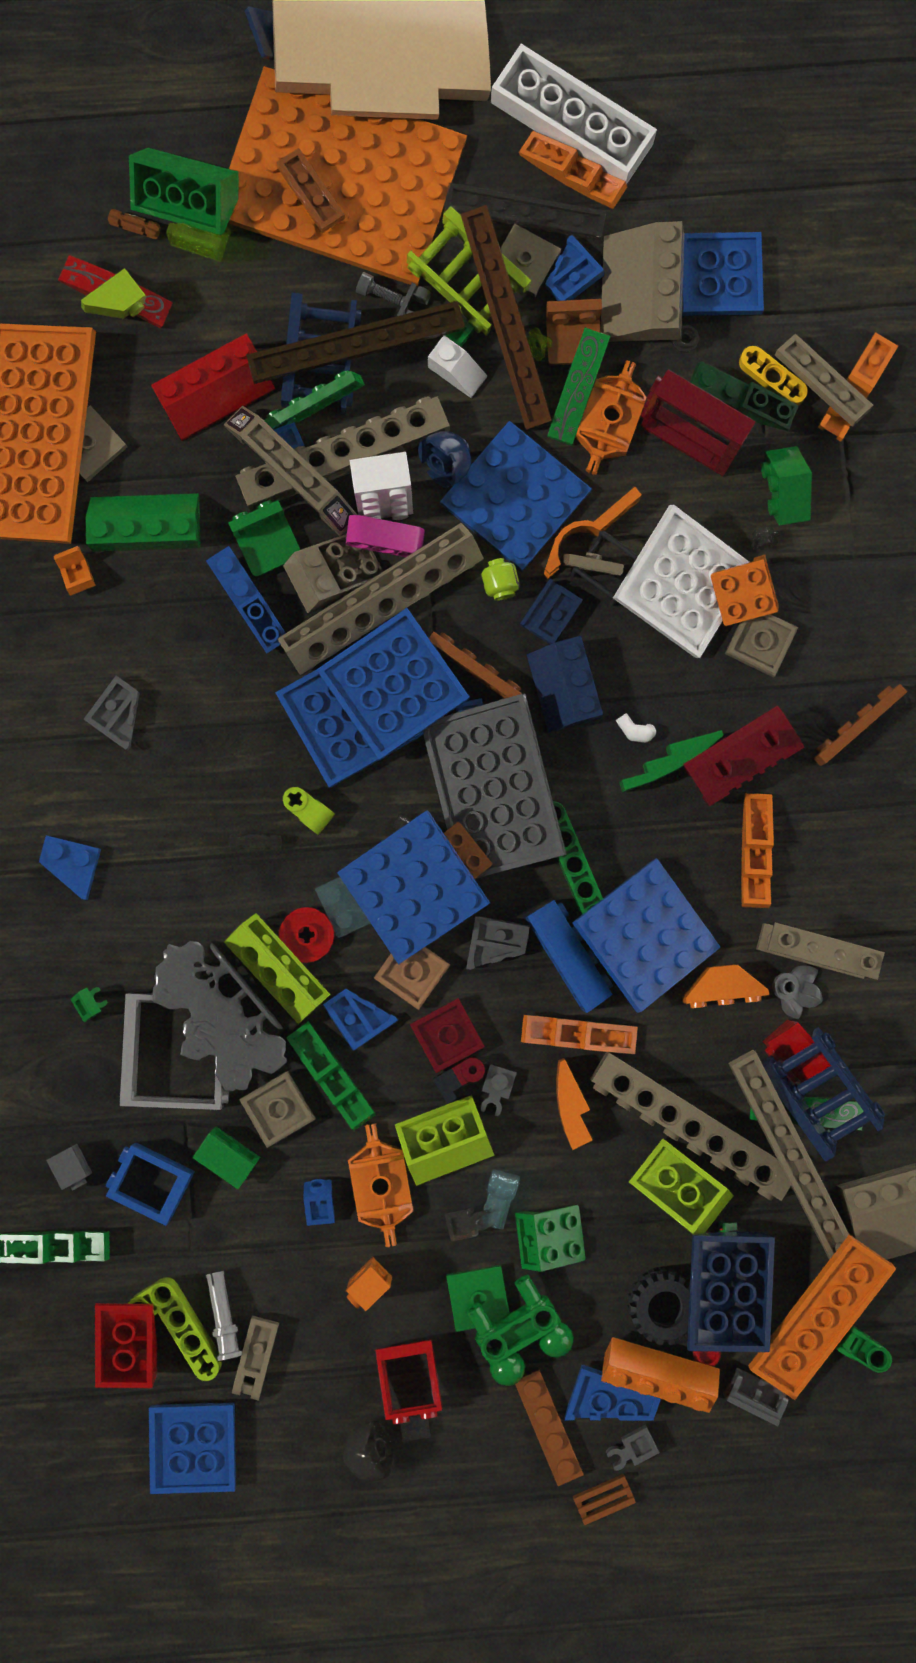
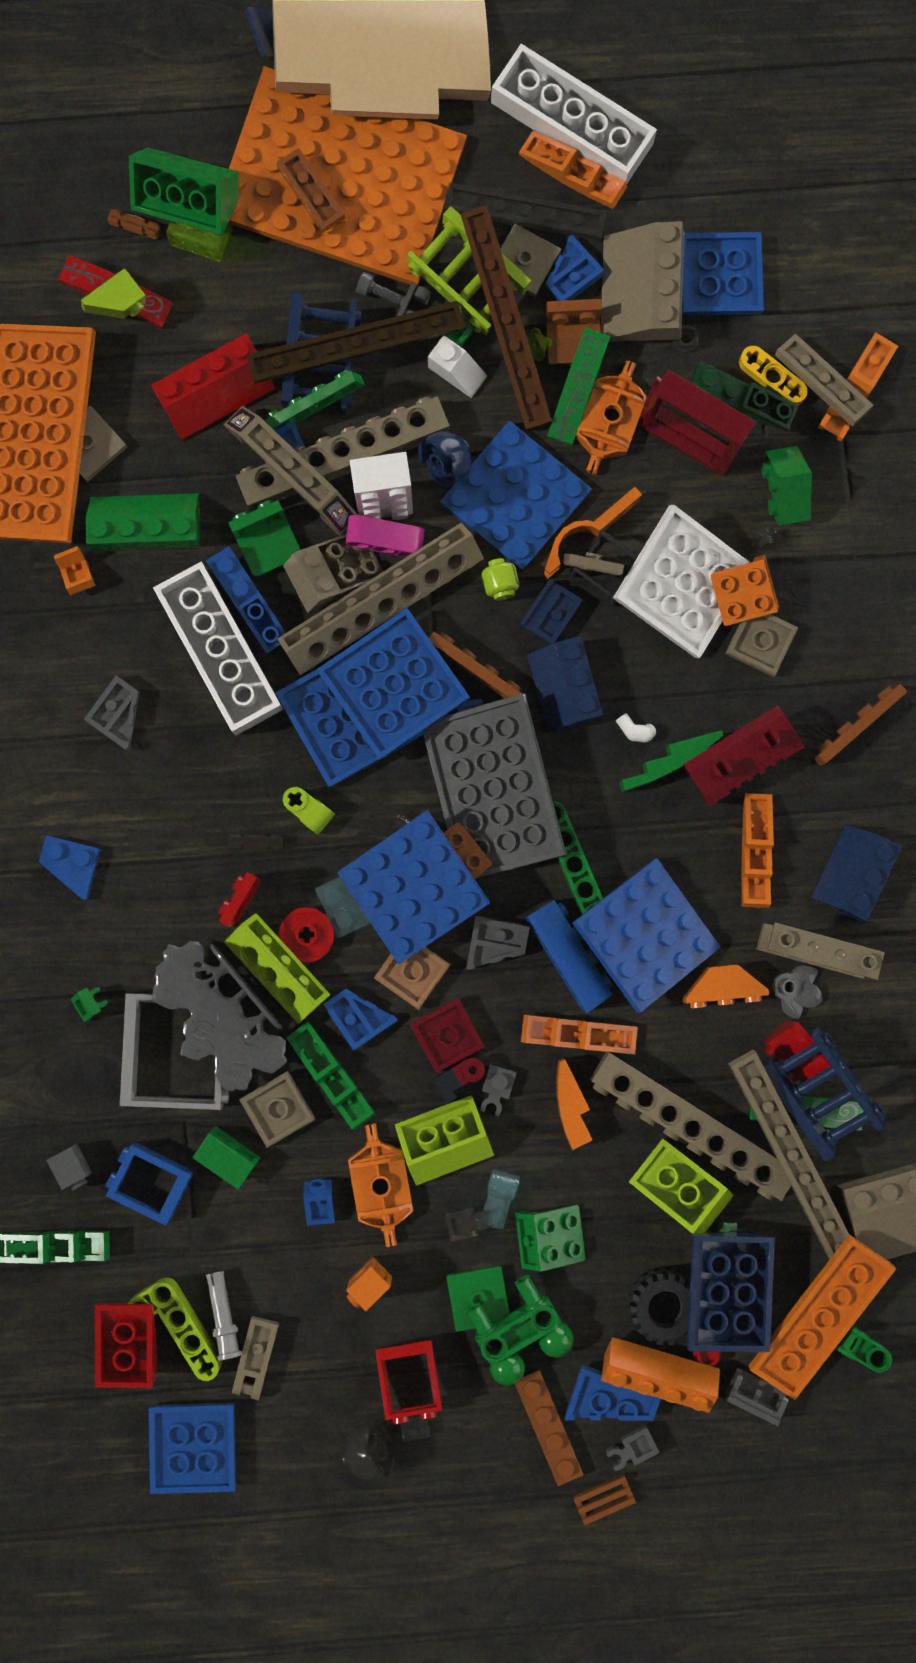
none -> white brick [153,562,283,735]
none -> red plate [218,872,262,927]
none -> dark blue slope [810,824,902,922]

